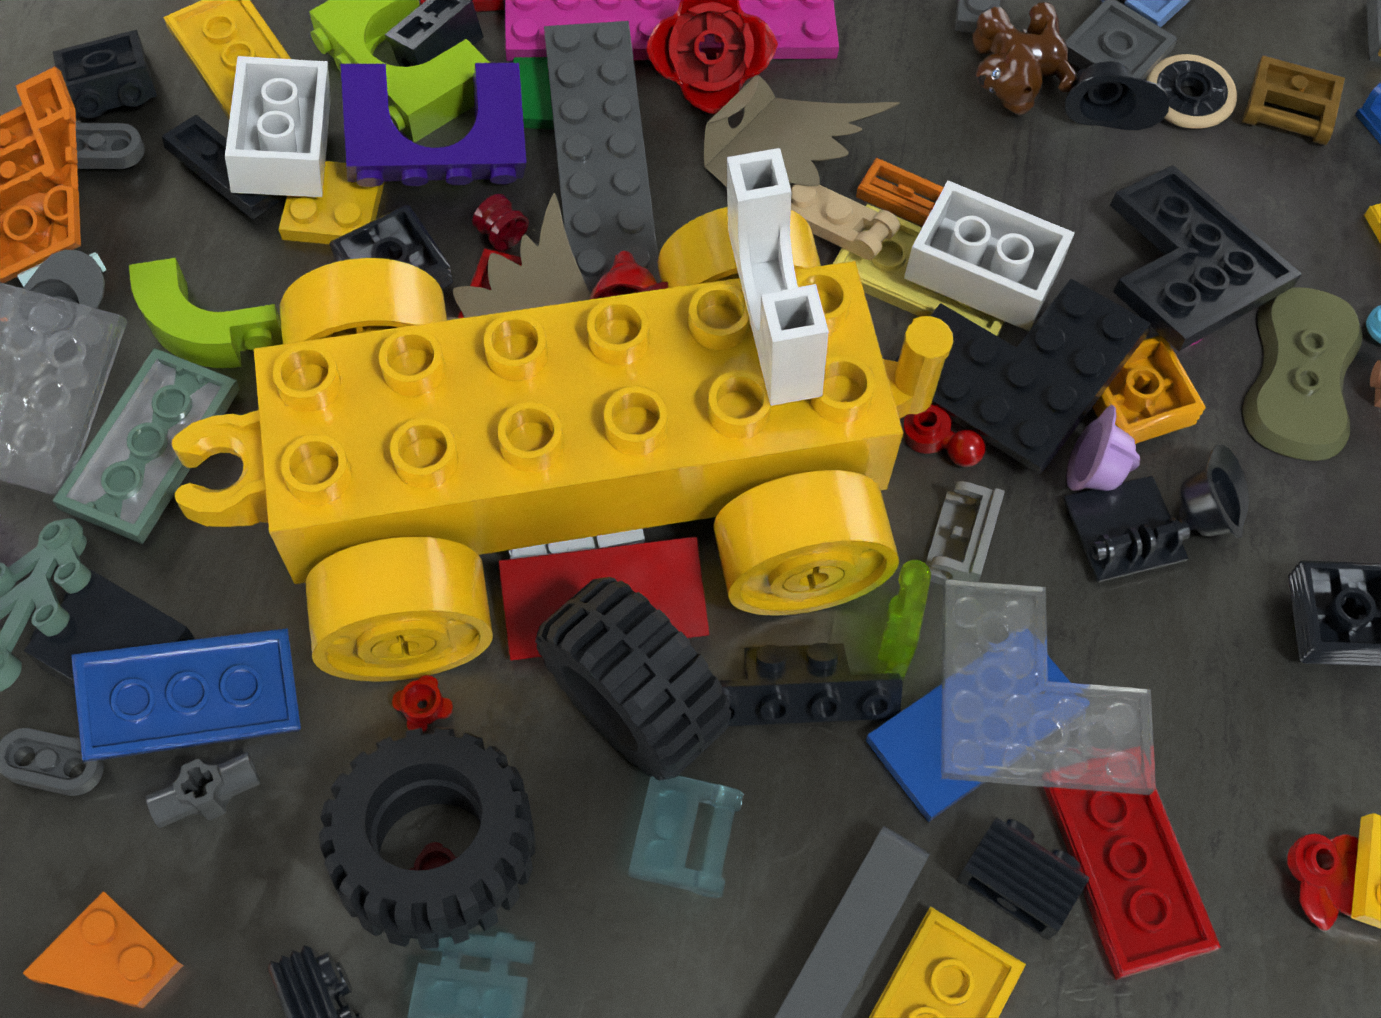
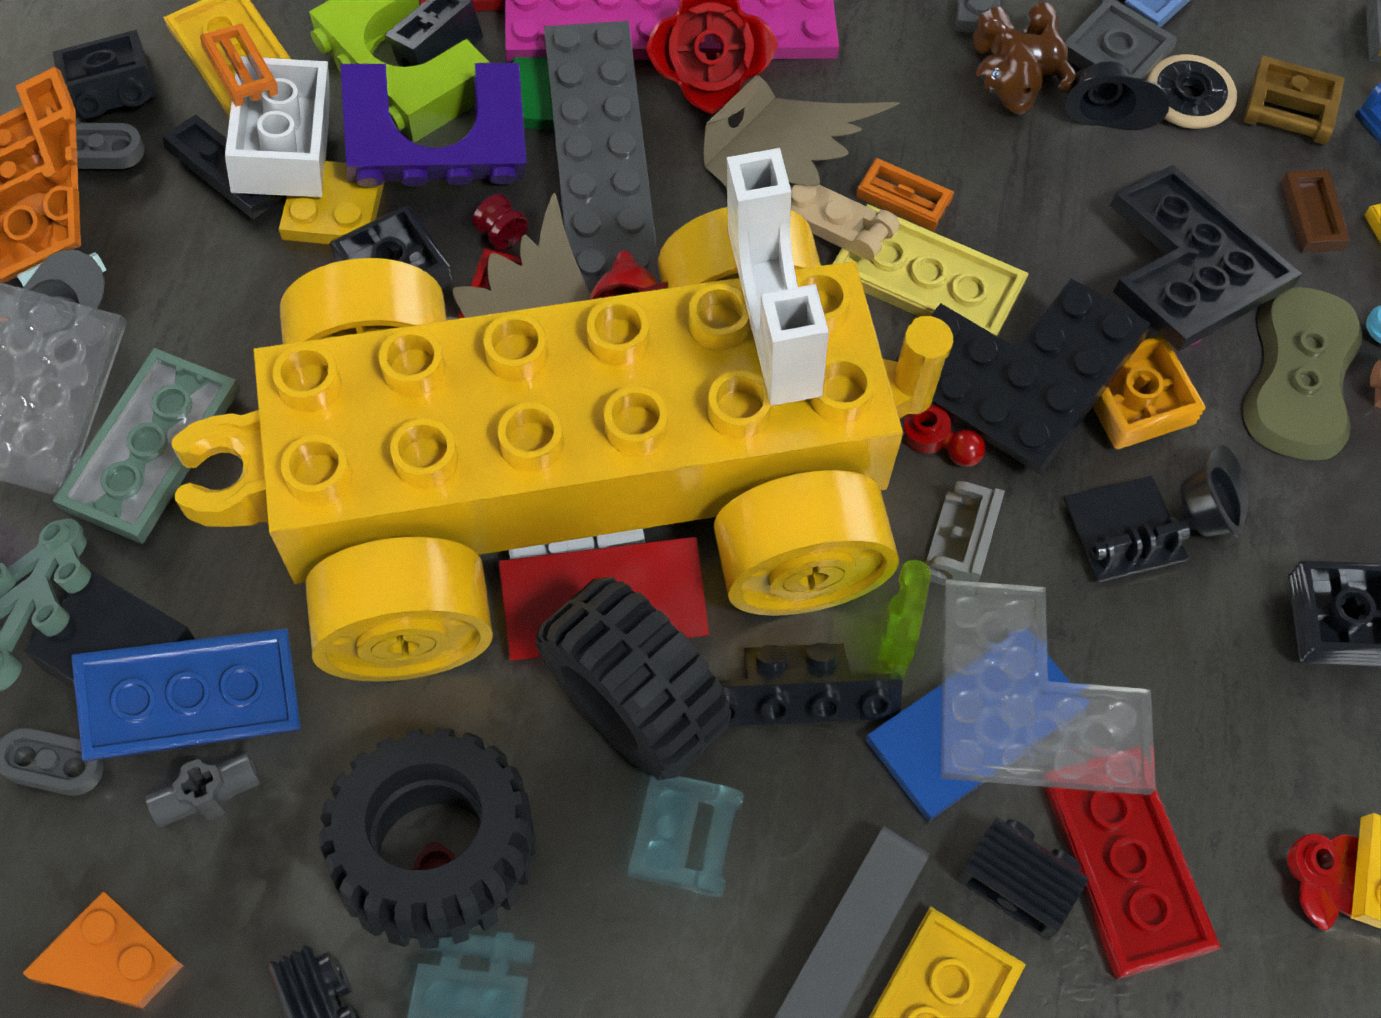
lime arch [129,258,283,368] -> none
red plate [392,675,453,733] -> none
white brick [904,181,1075,331] -> none
lavender piece [1066,405,1140,491] -> none
none -> orange tile [200,23,278,107]
none -> reddish brown tile [1281,170,1350,253]

